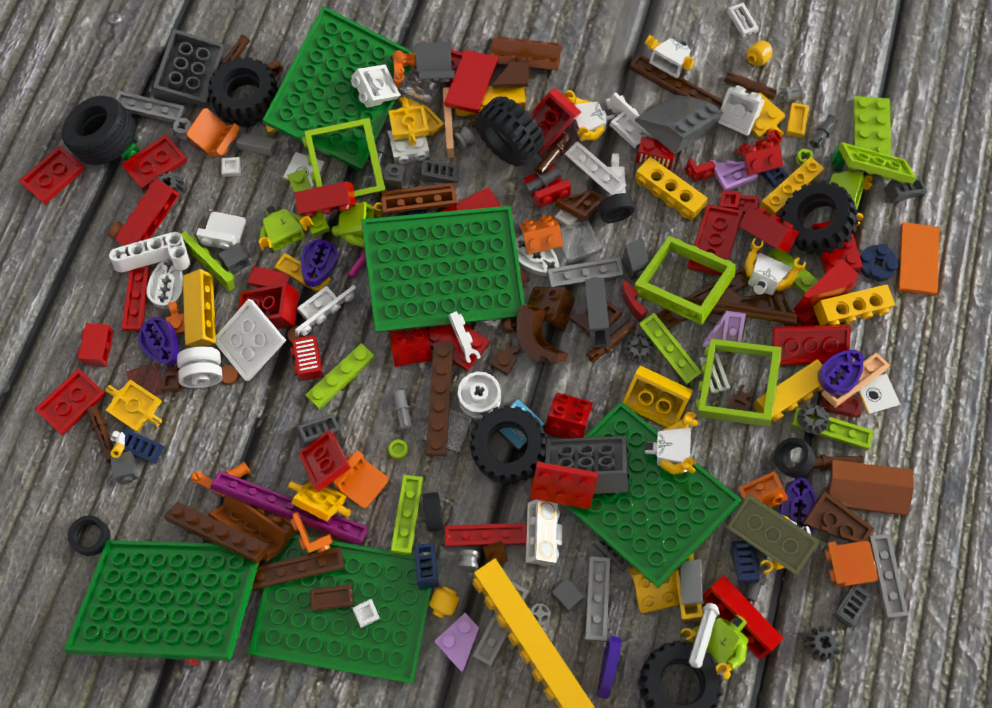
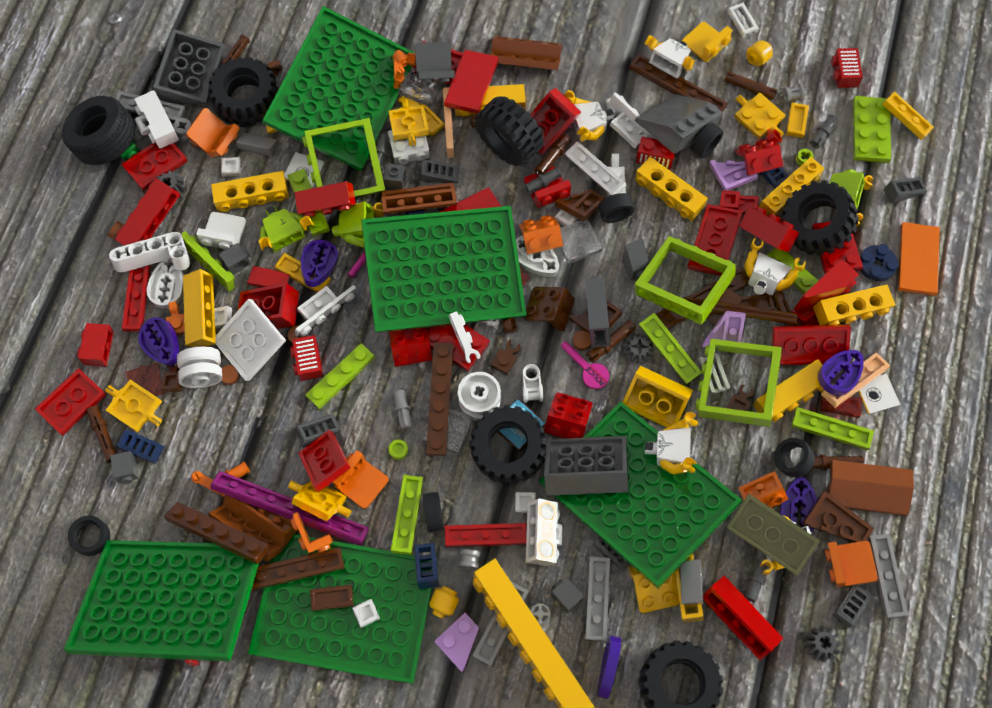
red plate [19,145,85,205] -> none
arm [110,431,125,458] -> none
white plate [351,65,401,108] -> none
light grey wheel [453,127,475,149] -> none
reddish brown plate [483,541,508,564] -> none
reddish brown slope [492,56,530,88] -> none
reddish brown arch [517,305,568,364] -> none
red plate [530,462,598,509] -> none
light grey plate [547,257,624,287] -> none
red slope [621,281,647,322] -> none
lime torso [680,615,748,680] -> none
red bracket [685,158,716,182] -> none
white axle [689,603,719,668] -> none
white plate [718,85,765,135] -> none
dark blue slope [730,540,760,583] -> none
dark grey gear [797,403,830,434] -> none
green plate [830,146,845,171] -> none
lime plate [839,142,917,184] -> none
none -> white piece [135,90,179,148]
none -> yellow brick [211,171,289,212]
none -> white plate [214,306,232,329]
none -> white tile [515,492,536,514]
none -> white piece [522,364,543,403]
none -> dark pink piece [561,341,610,390]
none -> dark orange tile [572,331,591,351]
none -> yellow bracket [682,22,732,63]
none -> black tyre [691,123,724,158]
none -> red brick [831,48,863,88]
none -> yellow tile [882,91,934,140]

